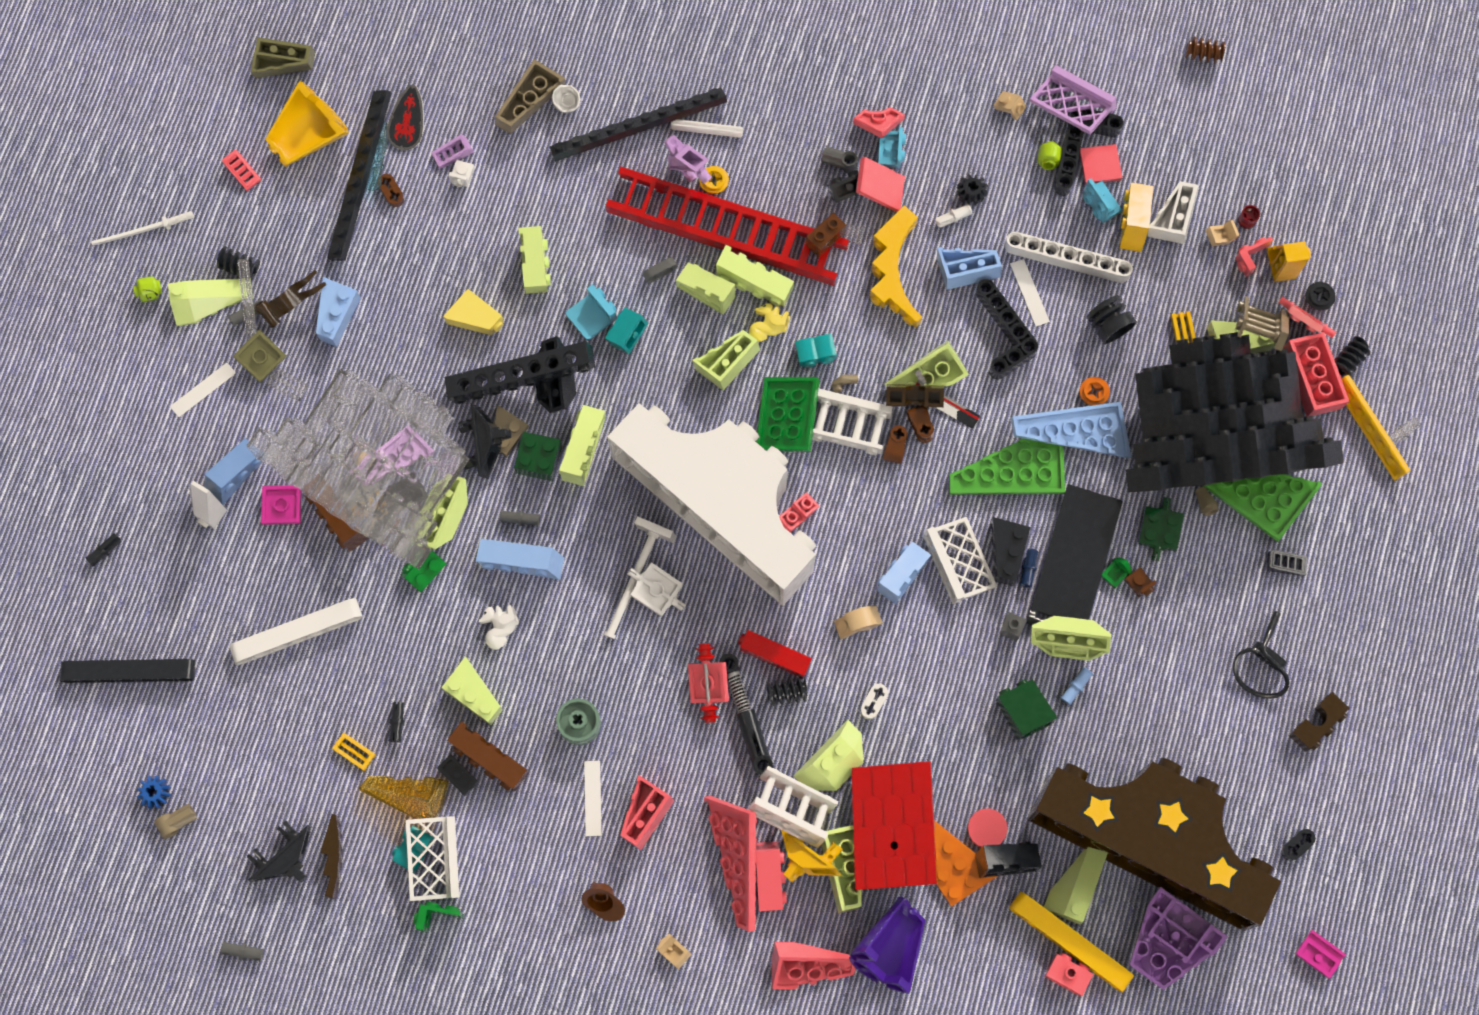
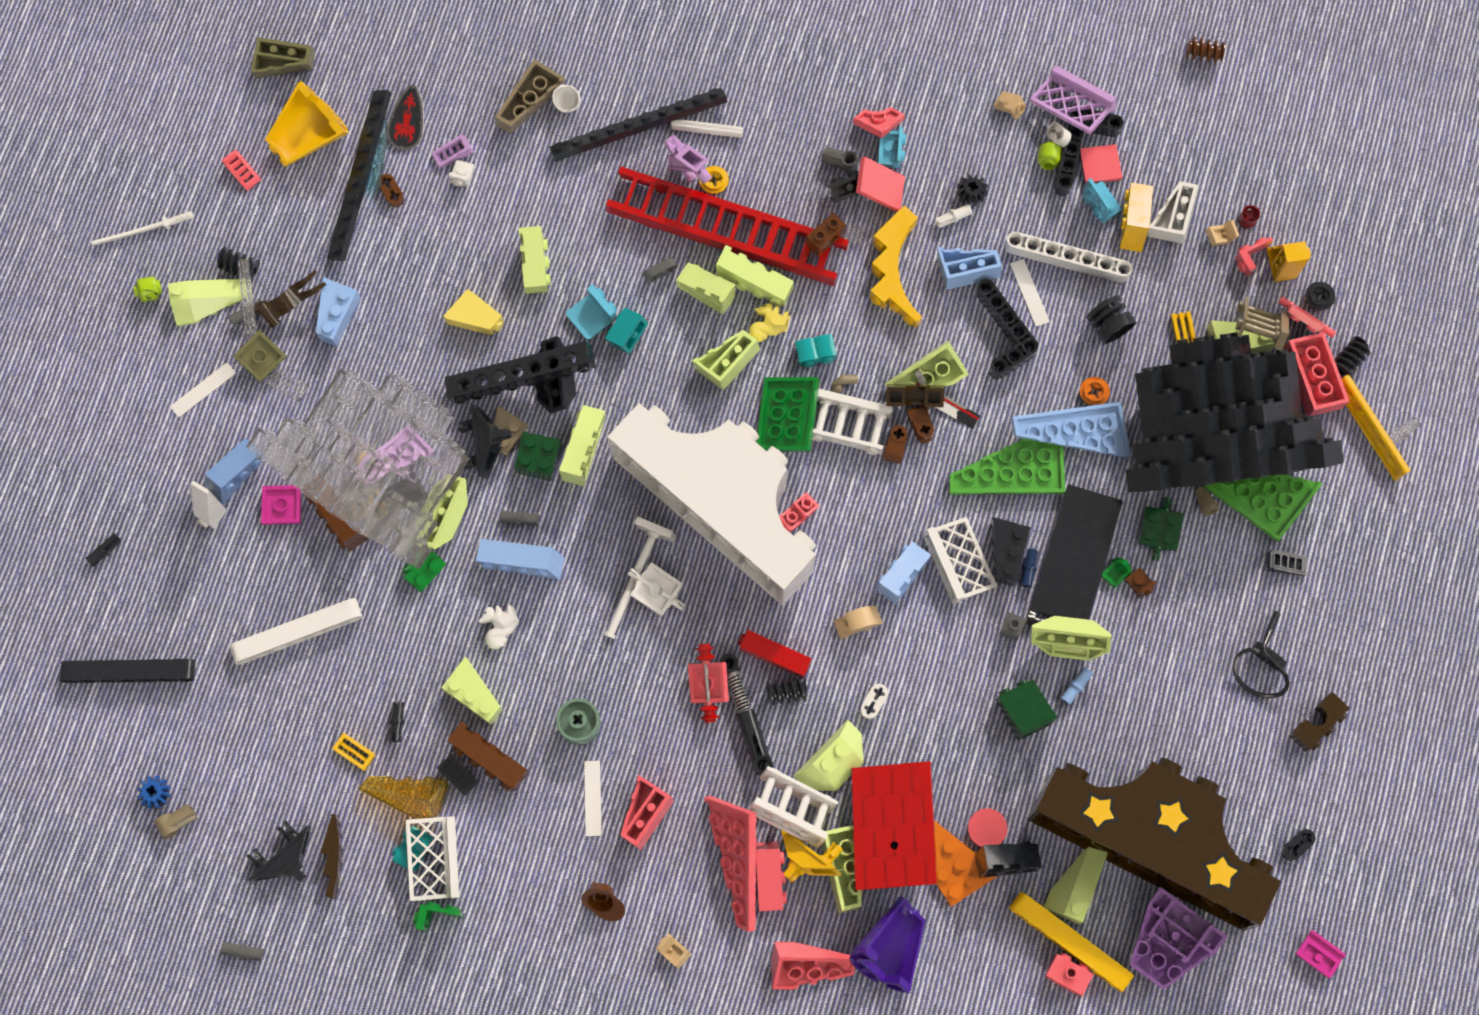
none -> white beam [1047,121,1071,147]

